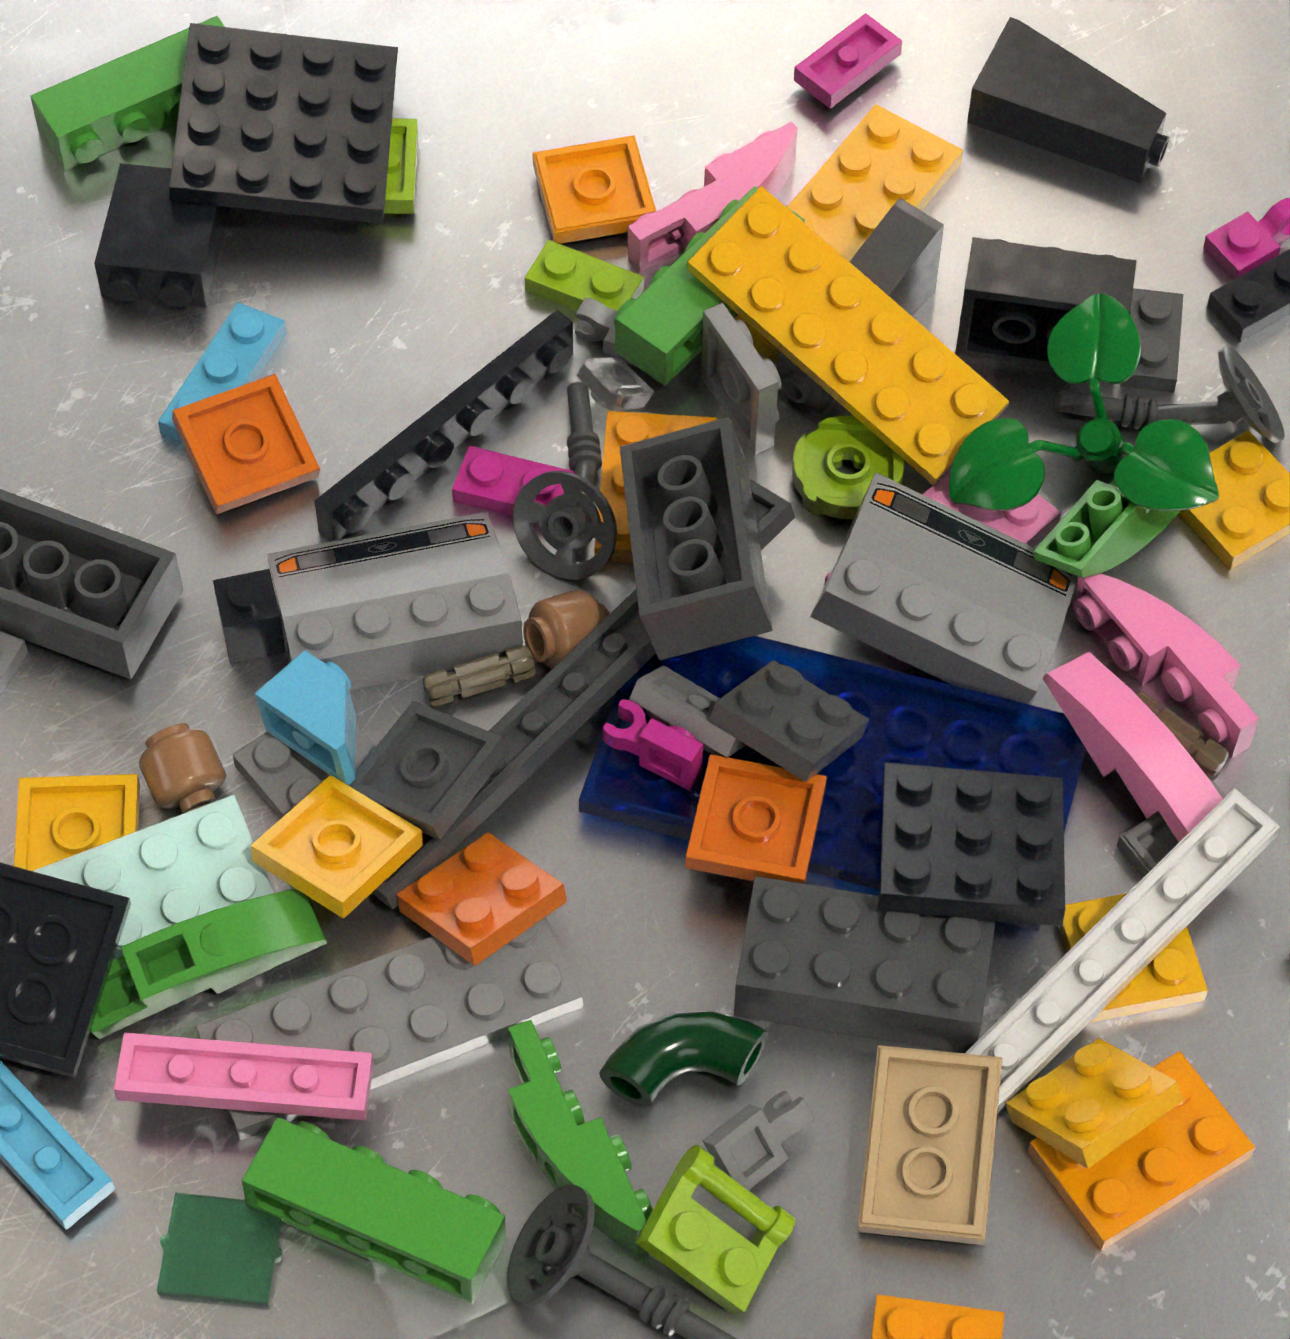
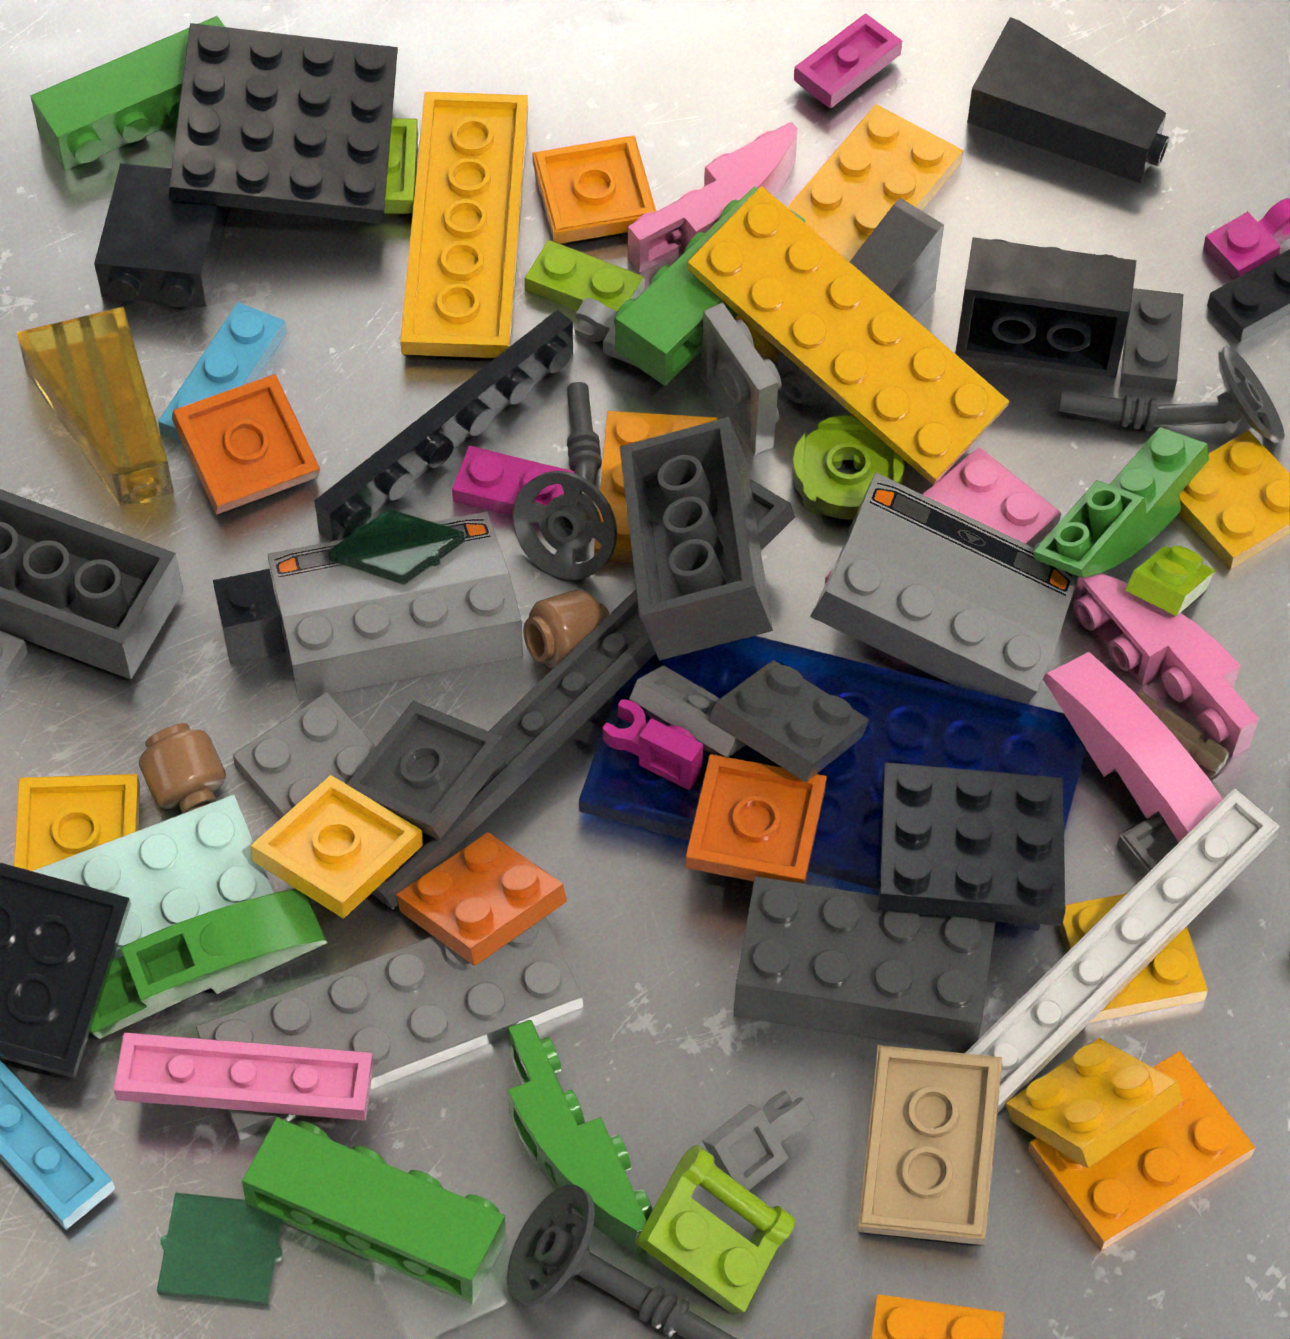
medium azure slope [255,650,356,785] -> none
dark tan axle [423,645,535,707] -> none
clear plate [576,357,654,411] -> none
dark green cylinder [599,1010,768,1107] -> none
green plant [949,293,1219,511] -> none
none -> clear yellow slope [16,307,174,506]
none -> clear green piece [328,508,465,585]
none -> yellow plate [400,91,529,358]
none -> lime plate [1125,545,1216,616]

